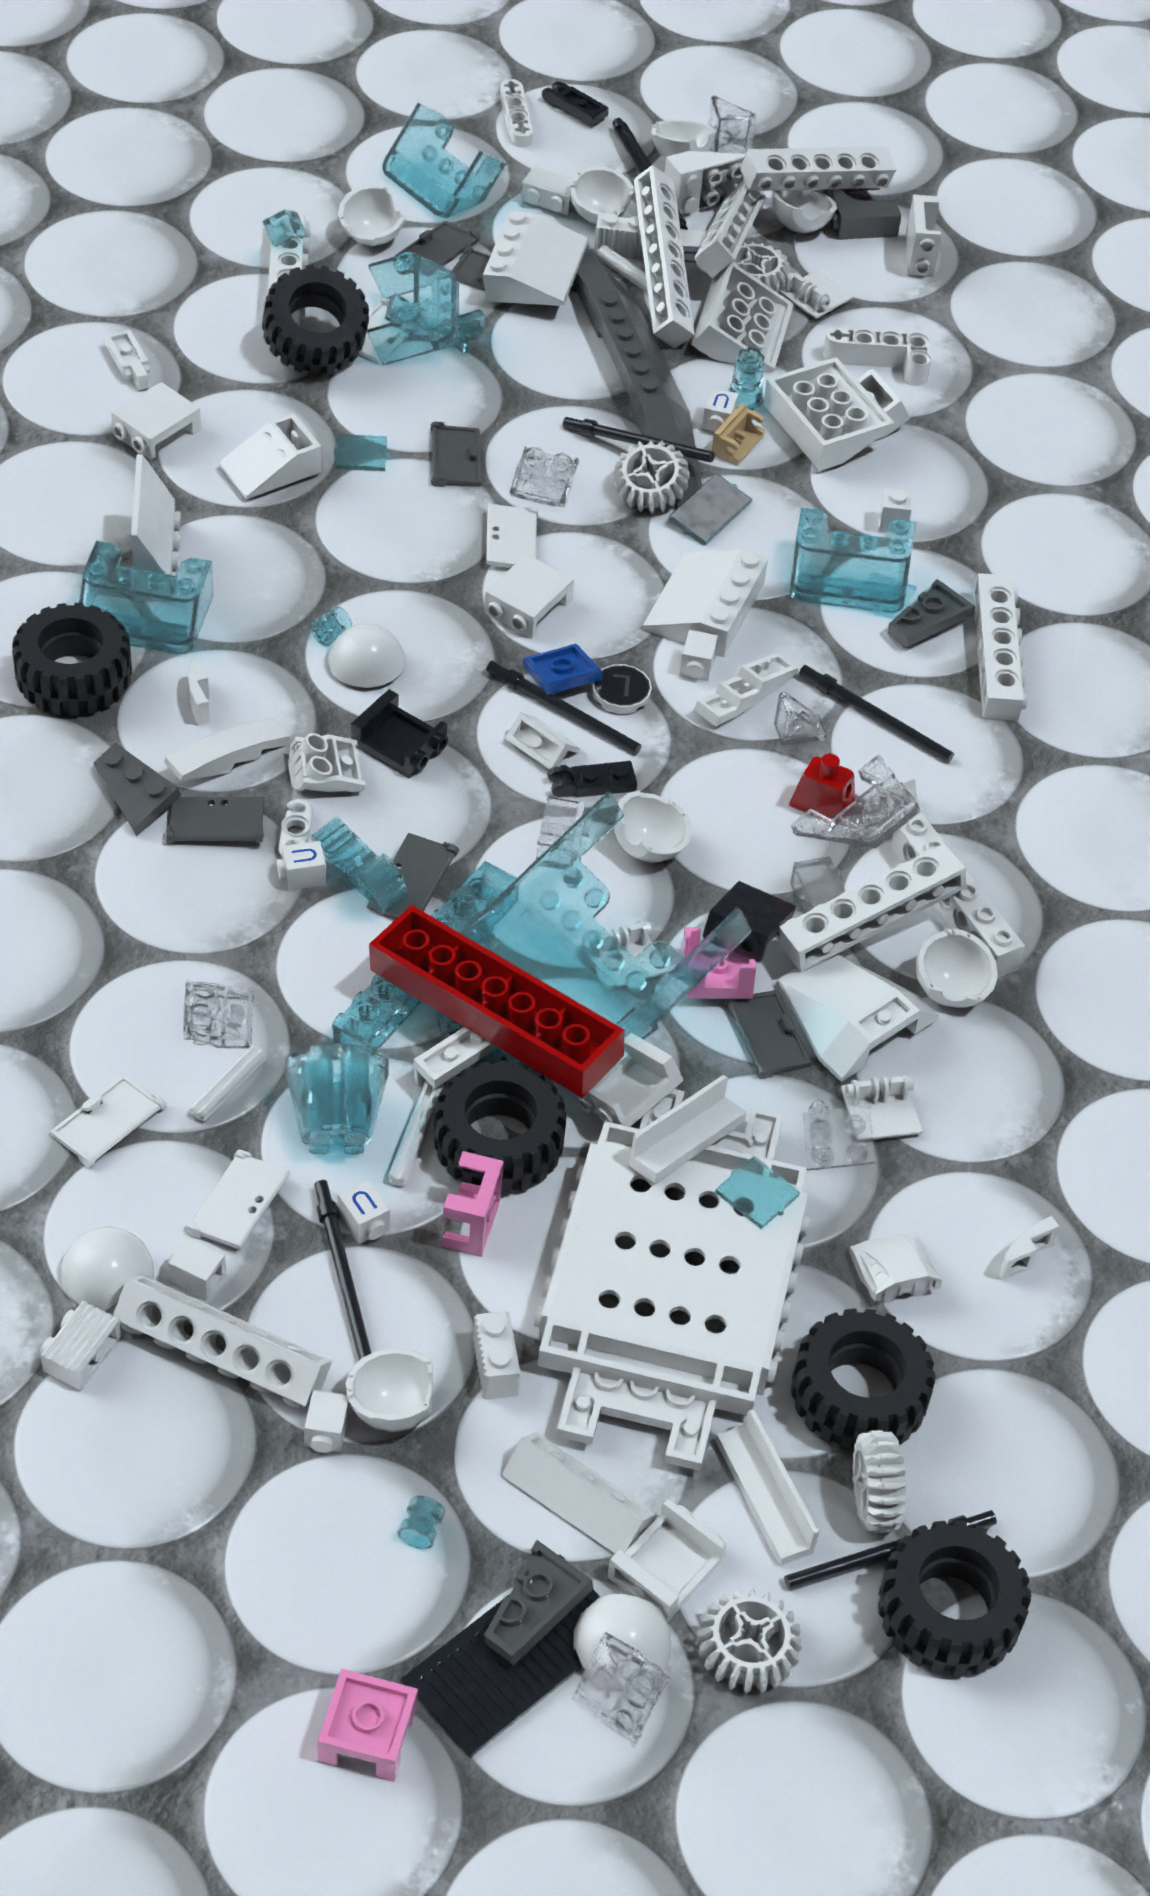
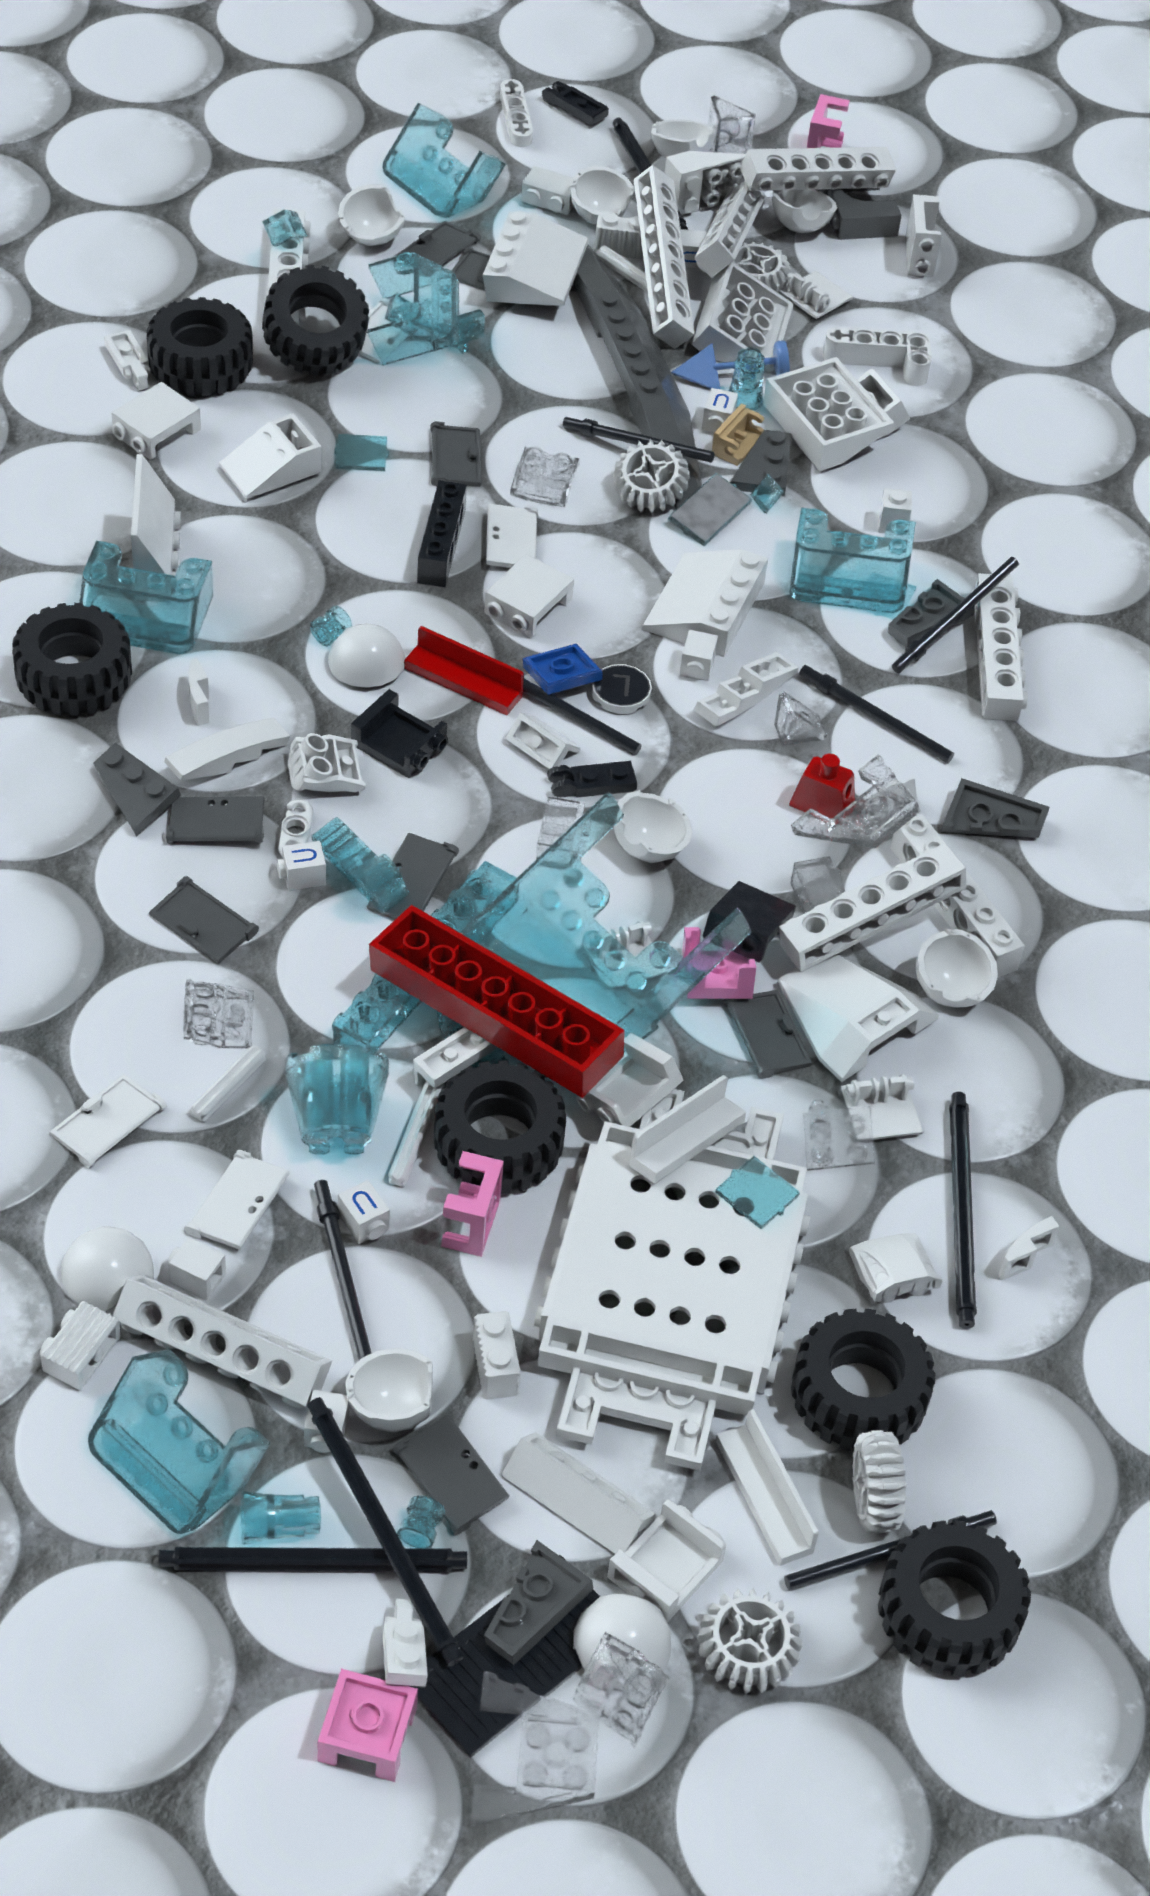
none -> clear light blue windscreen [88,1349,271,1534]
none -> black tyre [147,297,253,397]
none -> dark grey door [149,876,259,964]
none -> black piece [159,1547,467,1572]
none -> clear light blue plant [240,1491,321,1545]
none -> black piece [307,1397,463,1667]
none -> white hinge [383,1599,428,1687]
none -> dark grey door [393,1415,509,1535]
none -> red panel [404,626,524,715]
none -> black brick [417,480,467,588]
none -> clear wing [471,1671,599,1826]
none -> medium blue piece [671,340,790,390]
none -> dark grey wing [730,430,791,496]
none -> clear light blue slope [750,474,785,513]
none -> bright pink panel [807,94,850,148]
none -> black bar [891,557,1019,674]
none -> dark grey wing [941,778,1050,838]
none -> black piece [949,1092,977,1329]

